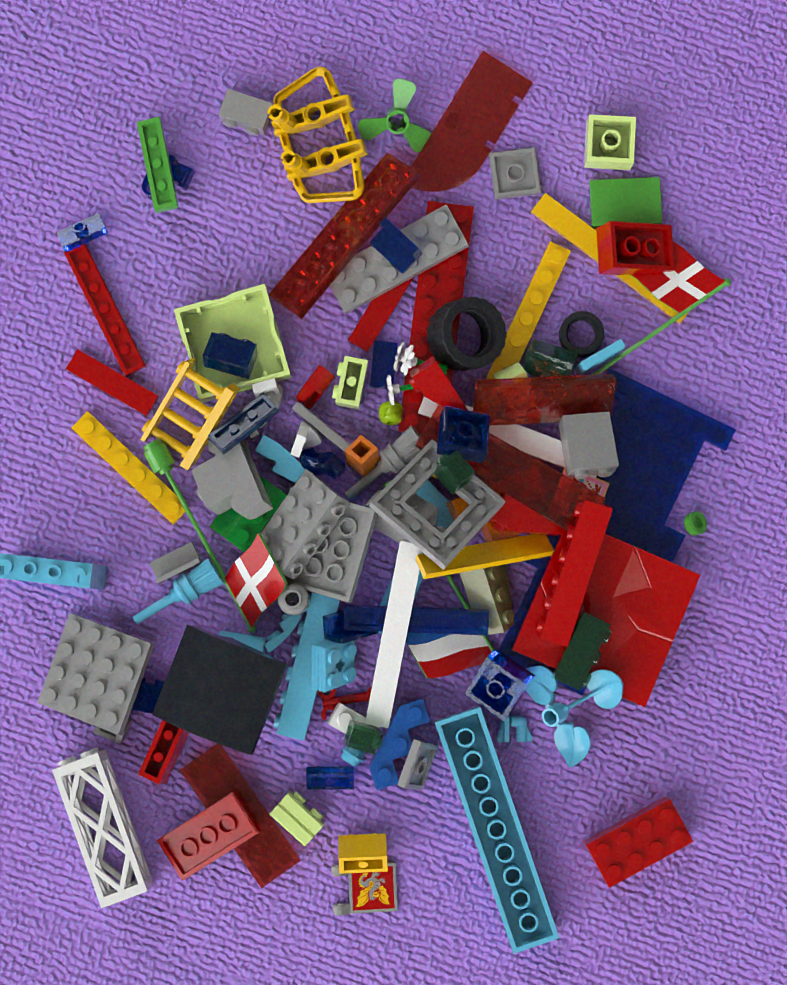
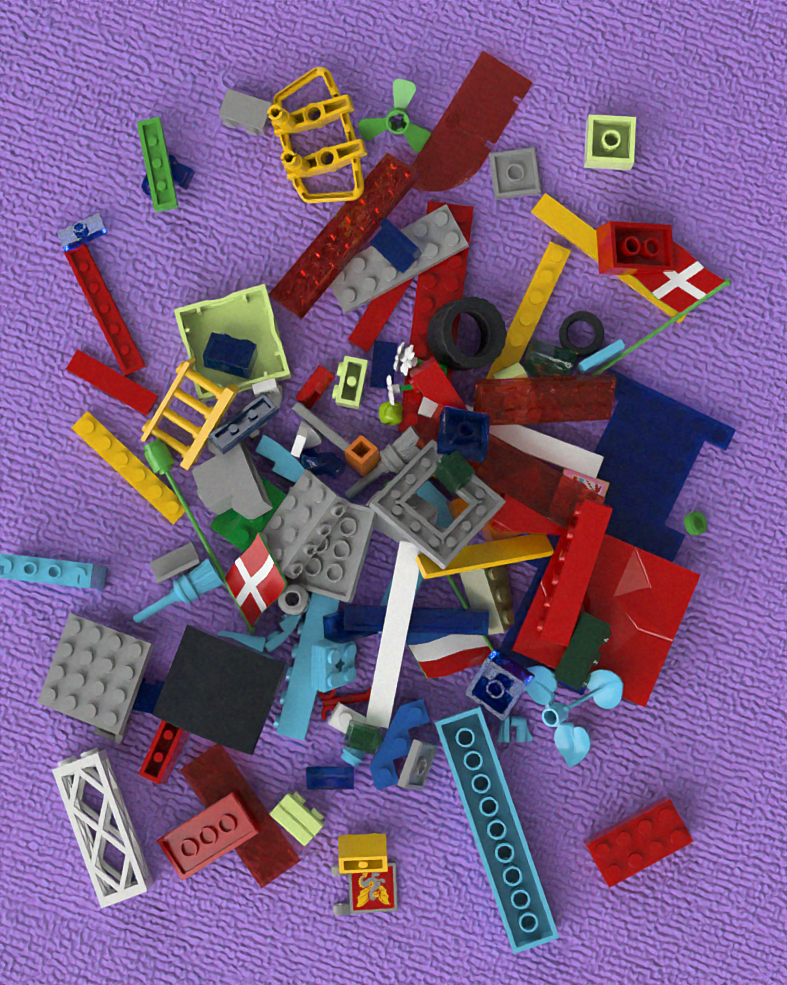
light grey brick [558,412,619,479] -> none
bright green tile [589,177,662,228] -> none

